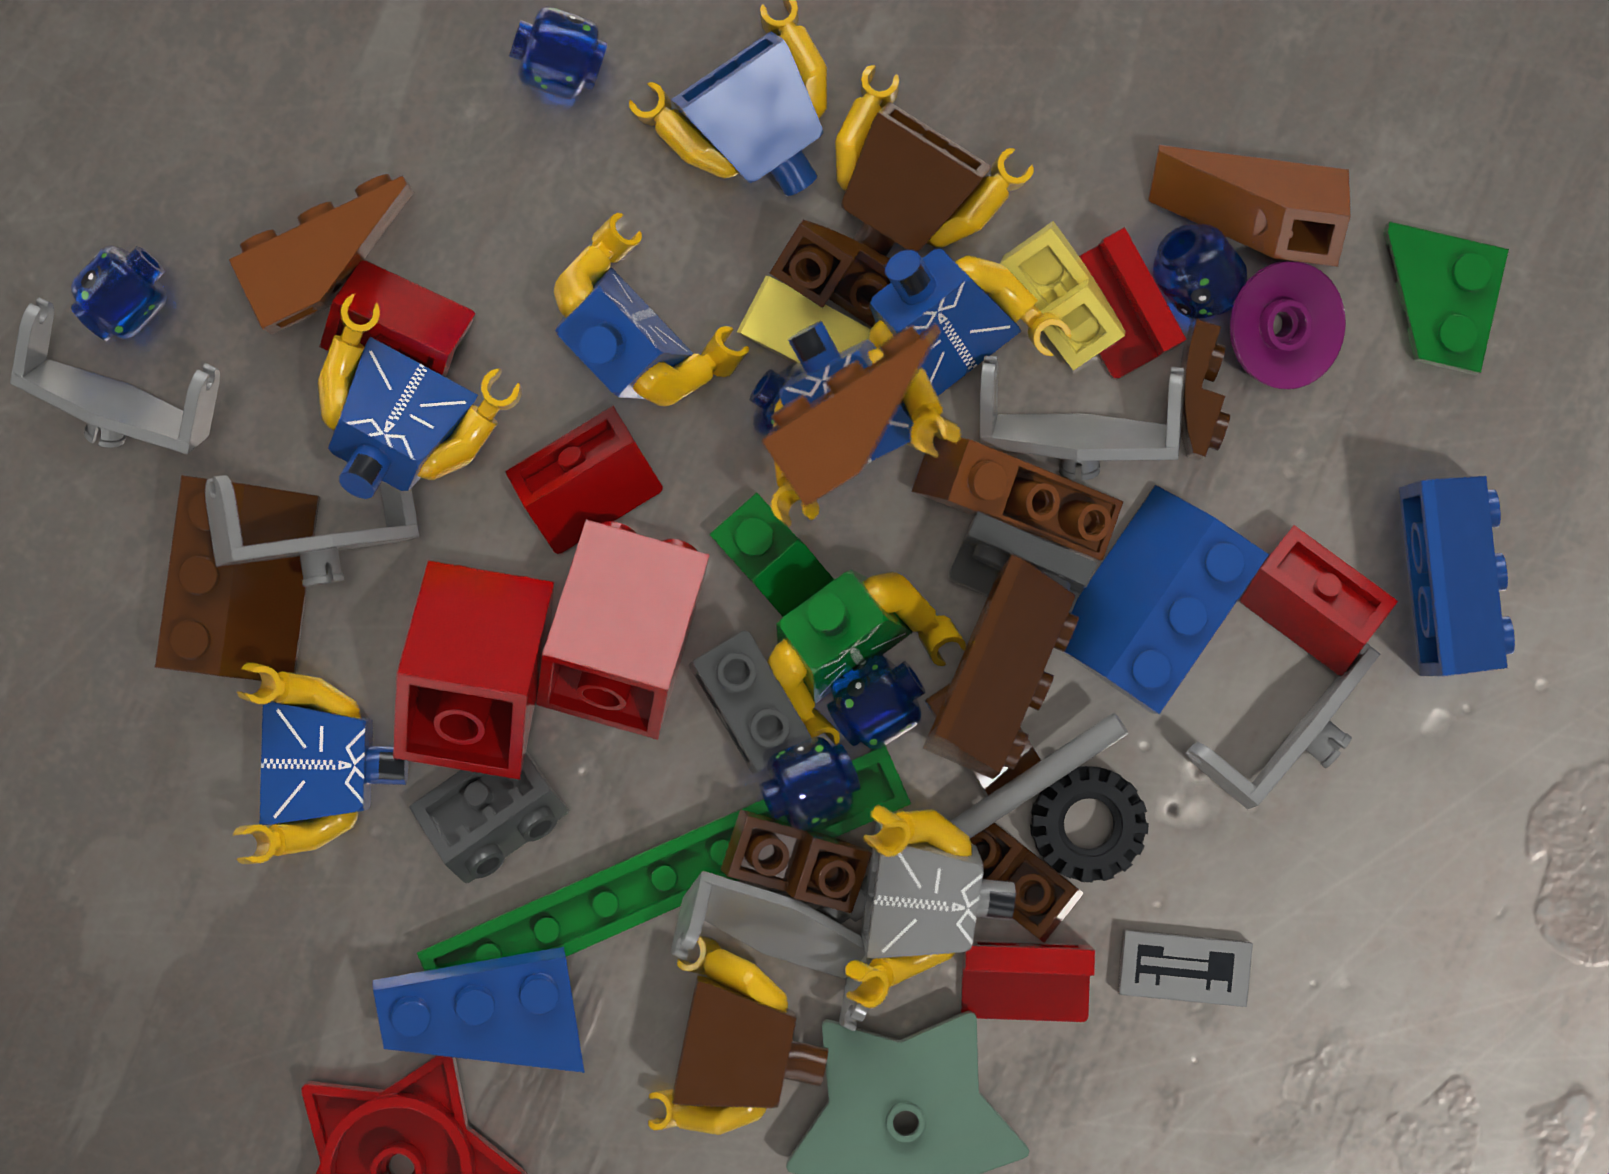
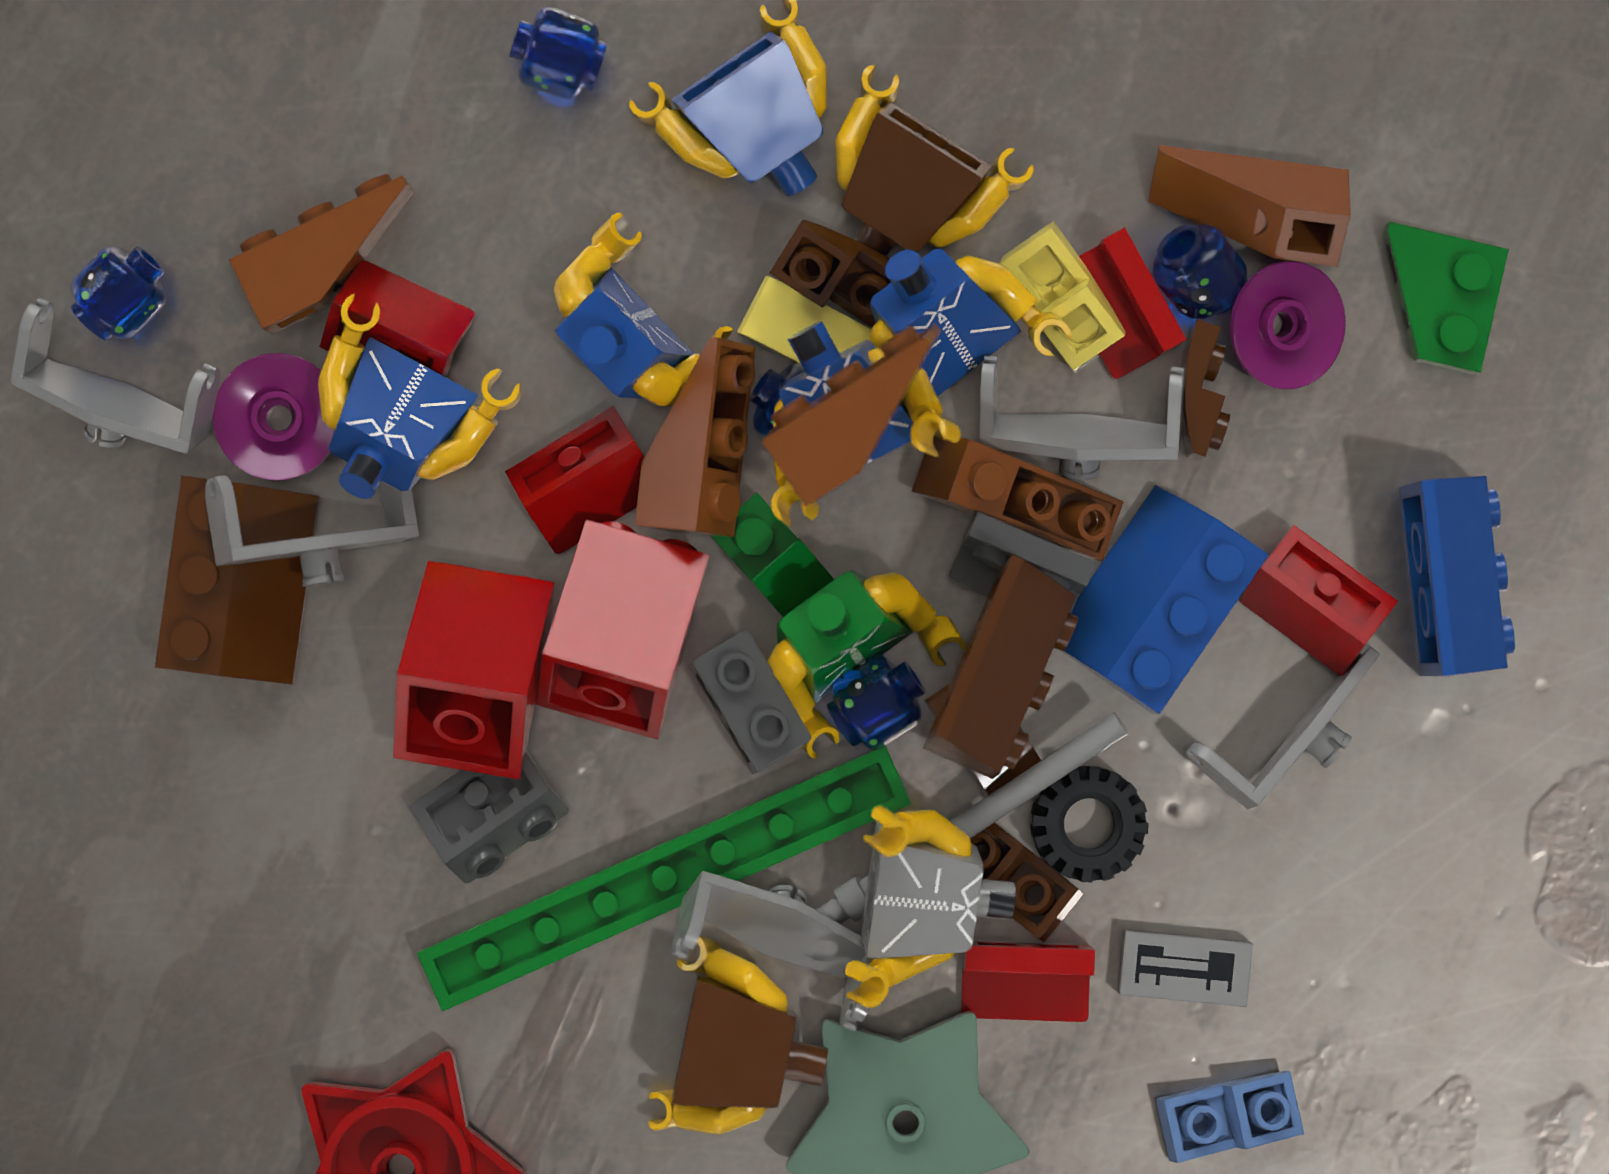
torso [233,663,409,864] -> none
blue wing [372,947,585,1073] -> none
reddish brown slope [721,809,872,913] -> none
clear blue head [759,736,860,831] -> none
none -> magenta dish [213,353,334,481]
none -> dark orange slope [635,337,756,537]
none -> medium blue slope [1155,1071,1304,1163]

